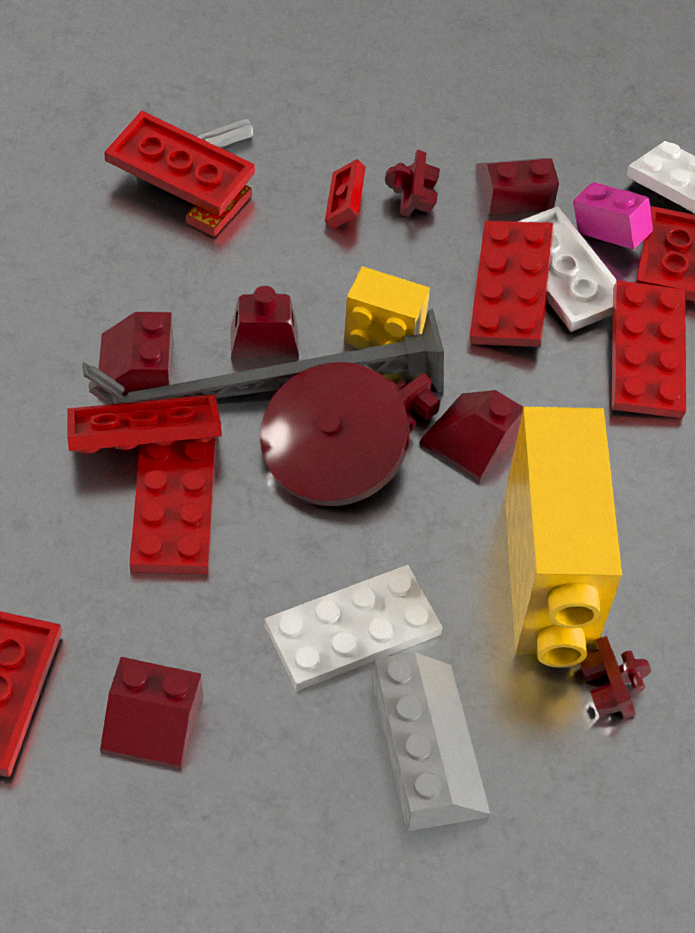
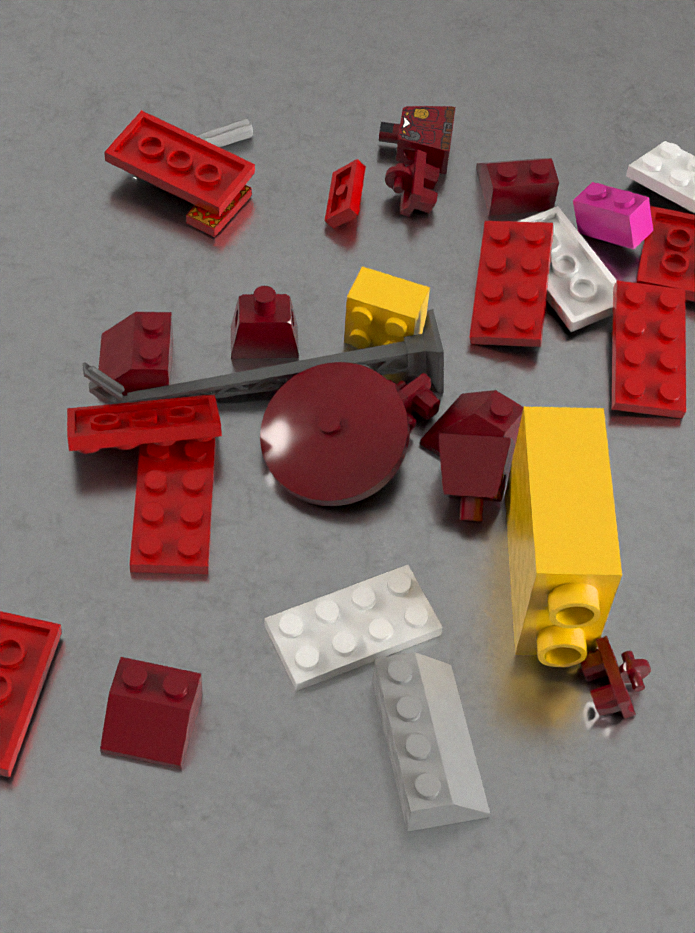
none -> dark red torso [379,106,456,174]
none -> dark red torso [439,433,516,522]

